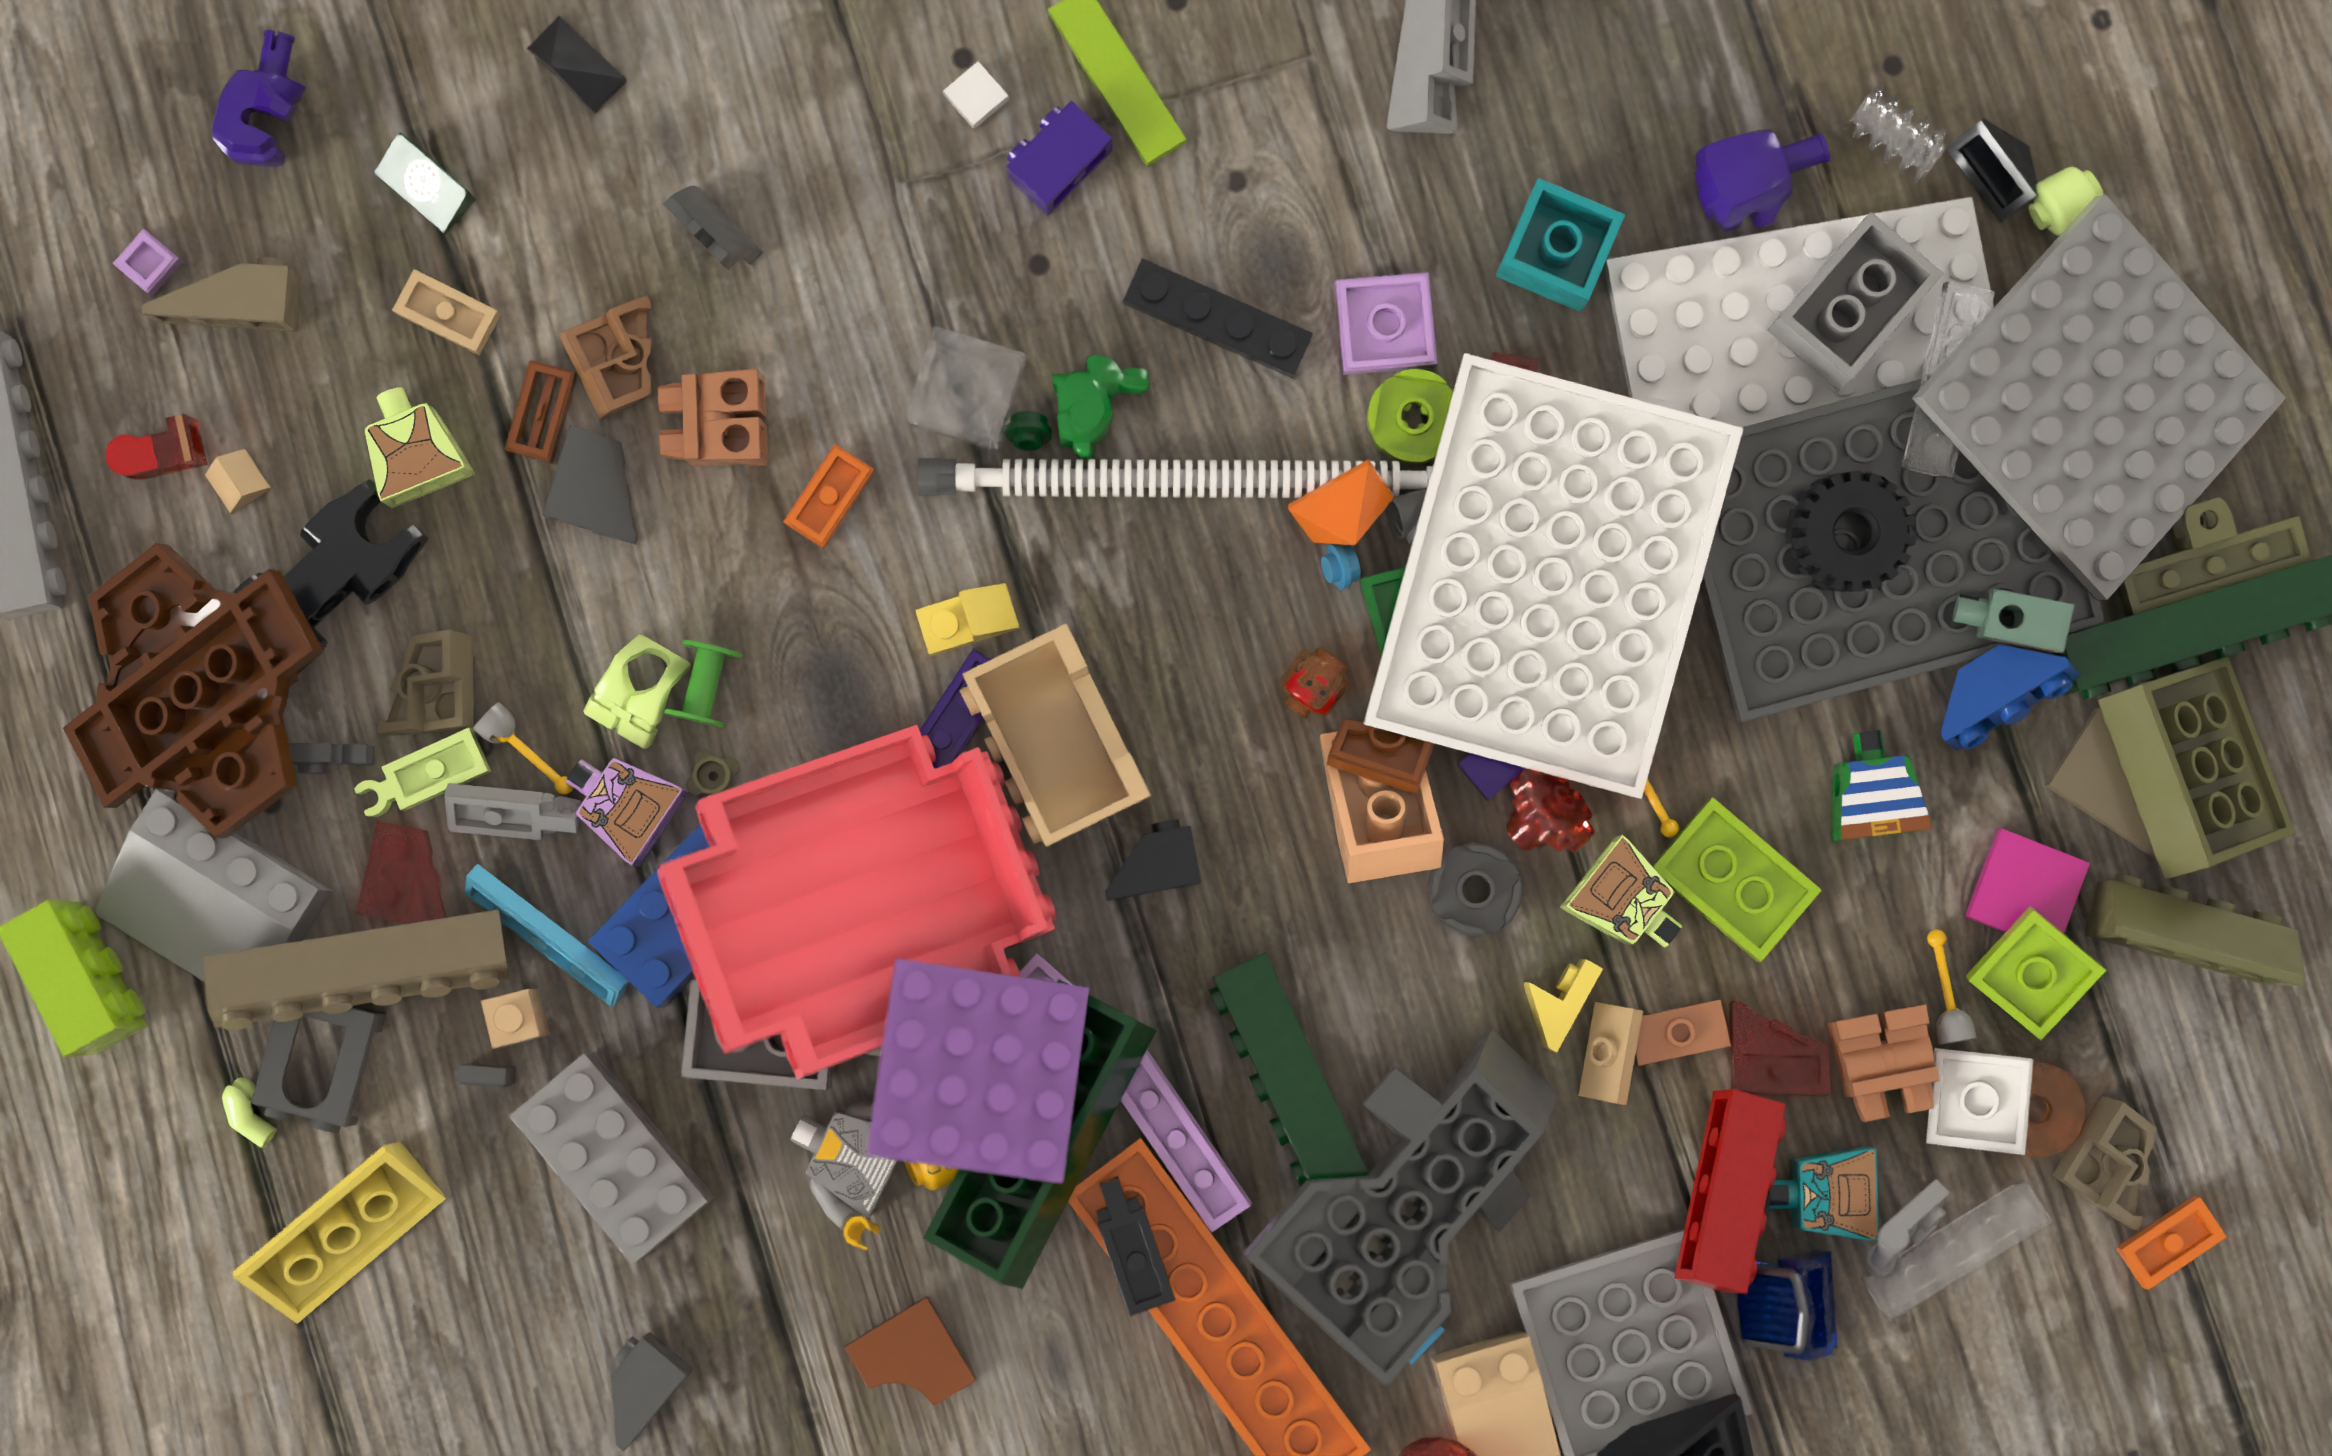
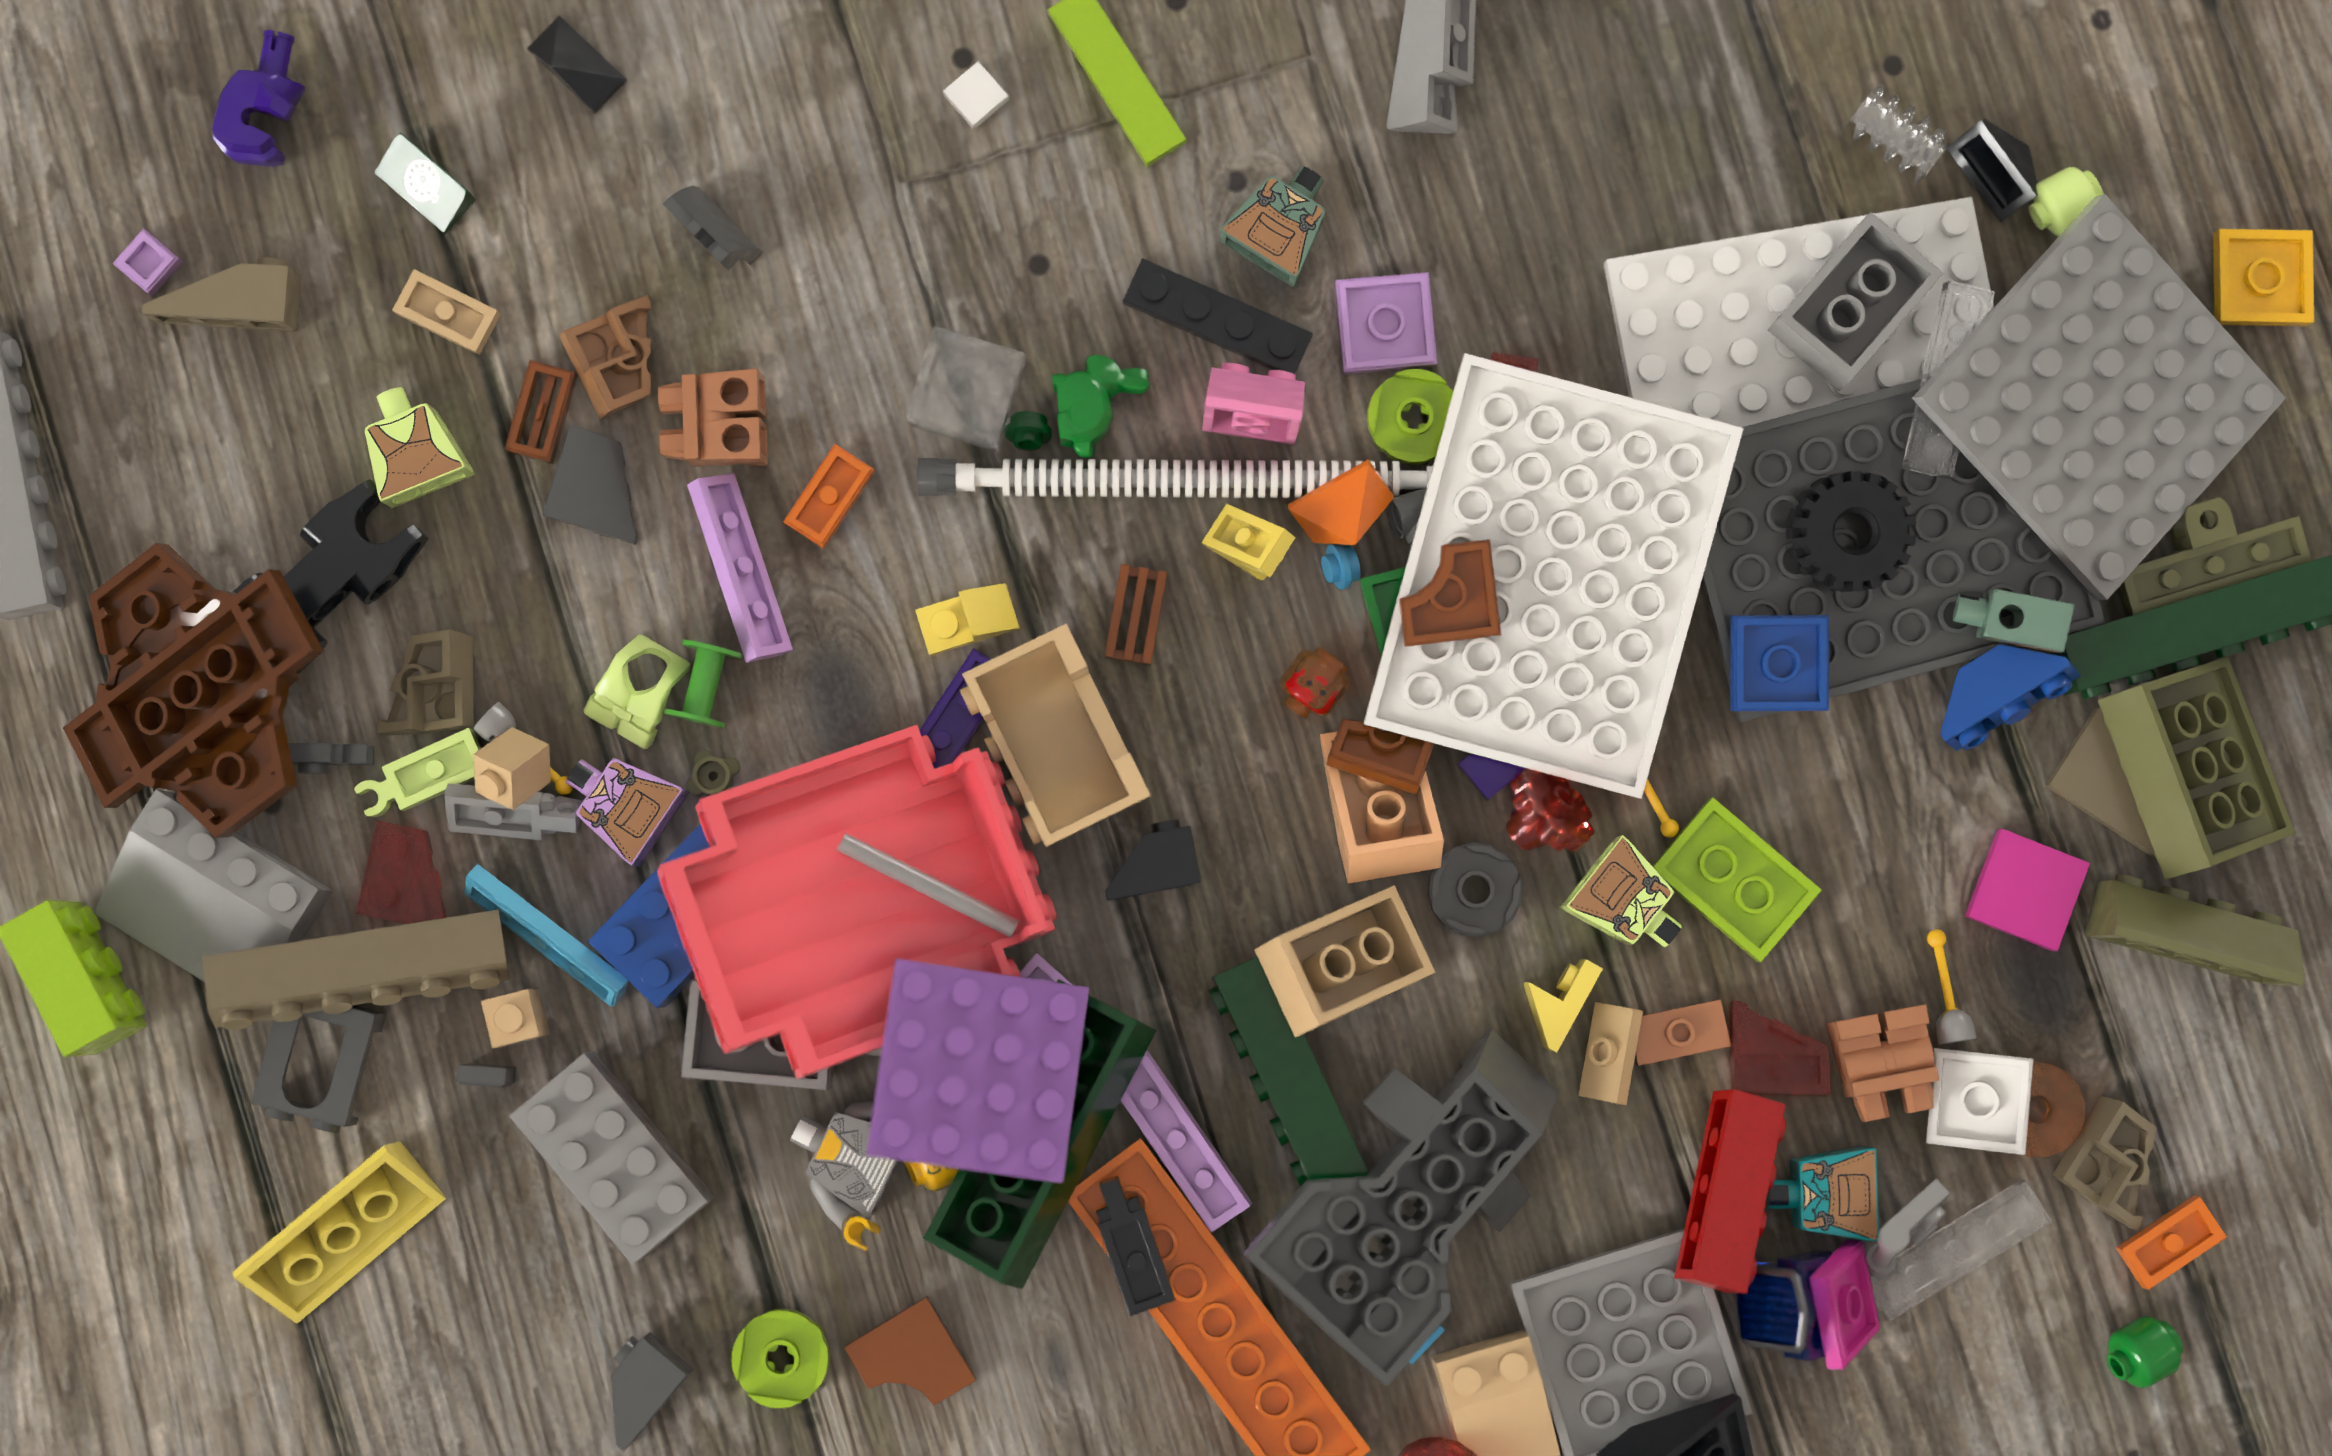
leg [105,414,207,480] -> none
tan slope [205,449,272,514] -> none
yellowish green arm [222,1077,277,1148] -> none
dark purple brick [1006,100,1112,216] -> none
teal brick [1495,178,1625,312] -> none
dark purple piece [1694,129,1830,231] -> none
torso [1830,730,1932,842] -> none
lime plate [1966,906,2107,1040] -> none
none -> tan brick [473,727,551,810]
none -> lavender plate [687,473,793,663]
none -> lime plate [731,1308,830,1408]
none -> light grey bar [837,833,1019,937]
none -> dark orange tile [1104,564,1168,666]
none -> light yellow slope [1201,504,1295,580]
none -> bright pink slope [1202,363,1305,445]
none -> torso [1219,166,1326,288]
none -> tan brick [1254,885,1436,1037]
none -> dark orange tile [1399,539,1501,647]
none -> blue plate [1730,615,1829,711]
none -> dark pink tile [1809,1240,1880,1370]
none -> green head [2107,1316,2183,1389]
none -> yellow plate [2213,229,2314,326]

